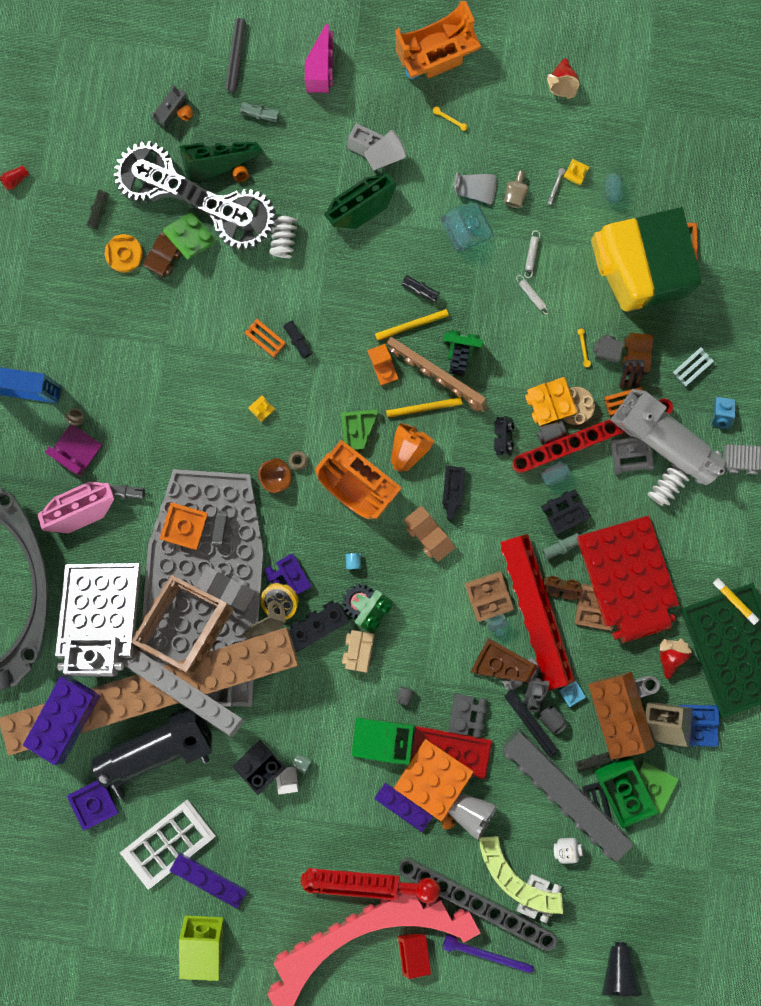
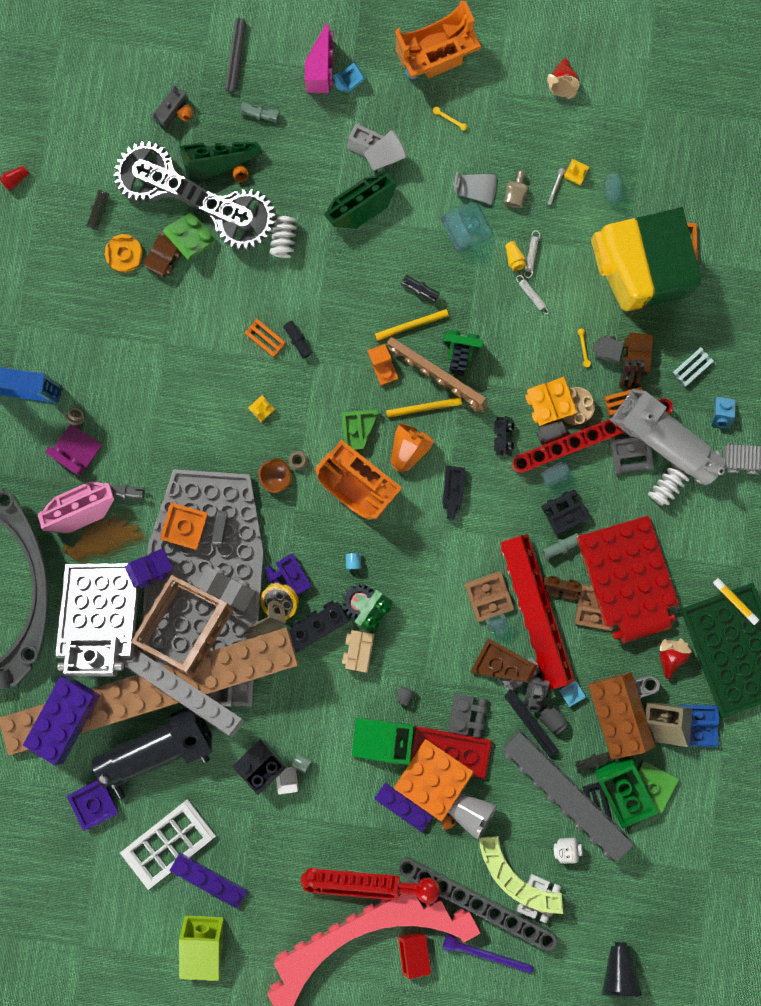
medium nougat brick [404,506,456,562] -> none
none -> clear orange animal [62,517,144,560]
none -> dark purple brick [124,548,173,588]
none -> dark azure bracket [333,62,366,92]
none -> yellow cone [505,241,527,271]

